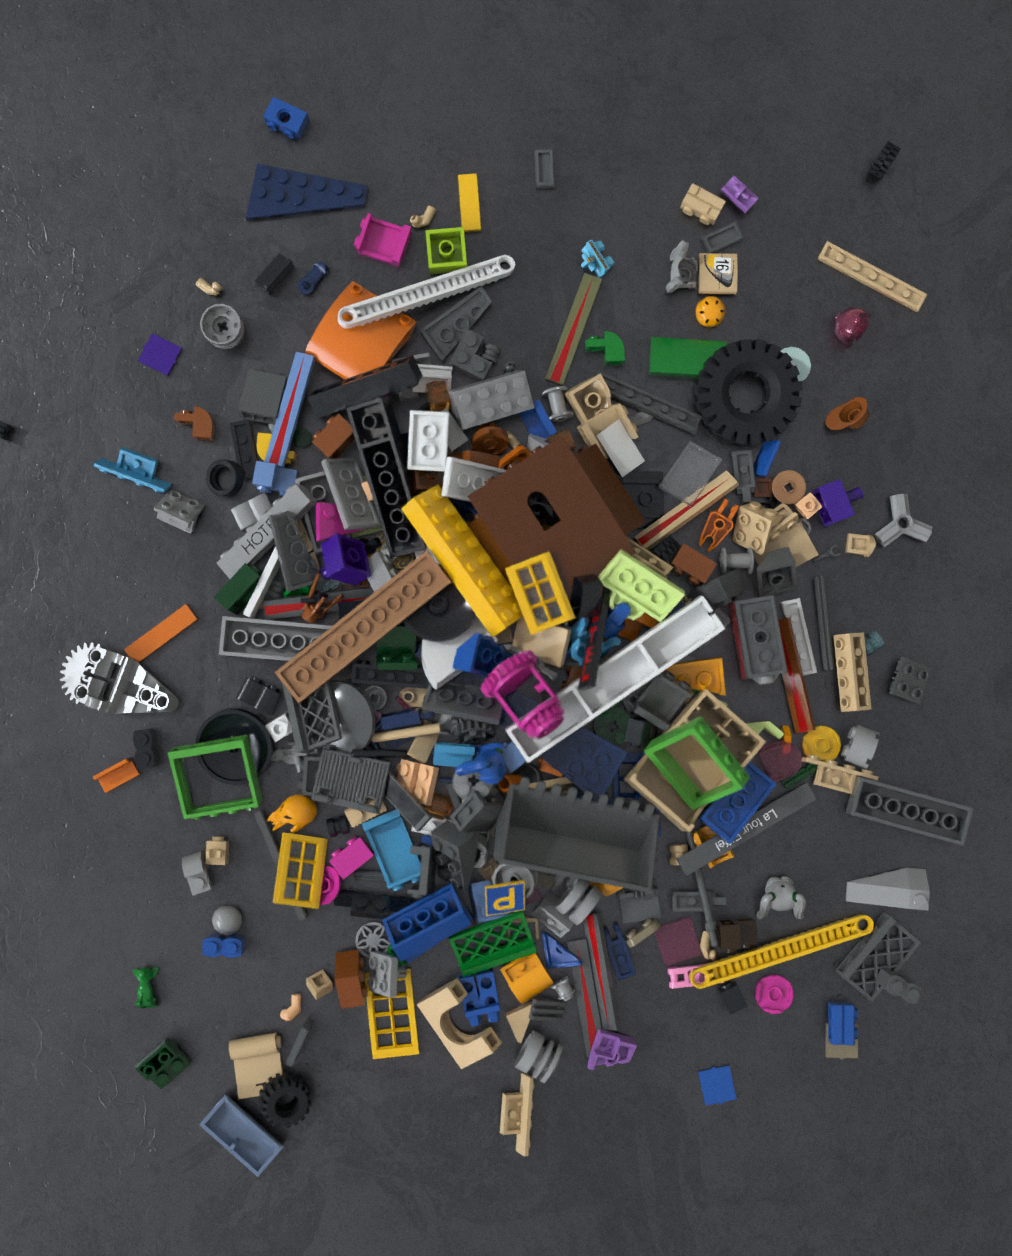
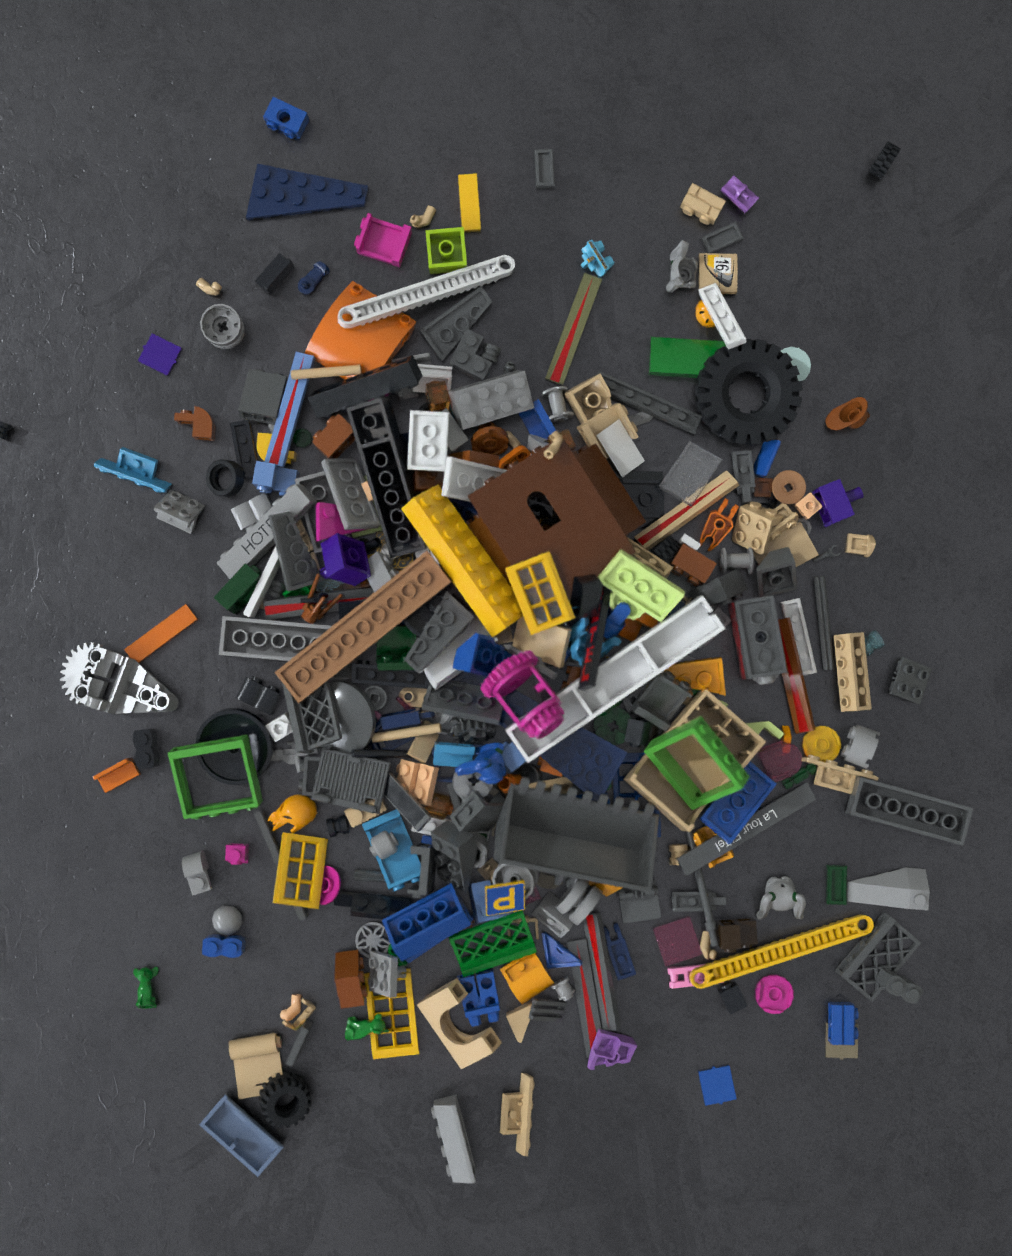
dark green brick [135,1038,191,1089] -> none
tan brick [206,836,229,865] -> none
tan slope [306,969,333,1000] -> none
dark pink brick [329,836,375,879] -> none
light grey wheel [514,1030,563,1083] -> none
green brick [585,331,625,366] -> none
dark tan plate [625,918,661,948] -> none
tan tile [817,241,927,312] -> none
clear pink cylinder [834,307,871,347] -> none
light grey piece [874,494,933,547] -> none
none -> dark pink brick [225,843,249,865]
none -> tan piece [282,998,316,1030]
none -> tan piece [291,365,362,380]
none -> green animal [345,1014,389,1041]
none -> light grey head [369,831,399,860]
none -> dark grey wing [404,591,475,675]
none -> light grey slope [431,1094,476,1184]
none -> tan arm [544,431,563,459]
none -> white tile [678,534,701,551]
none -> white tile [698,283,746,349]
none -> dark green tile [826,865,847,905]

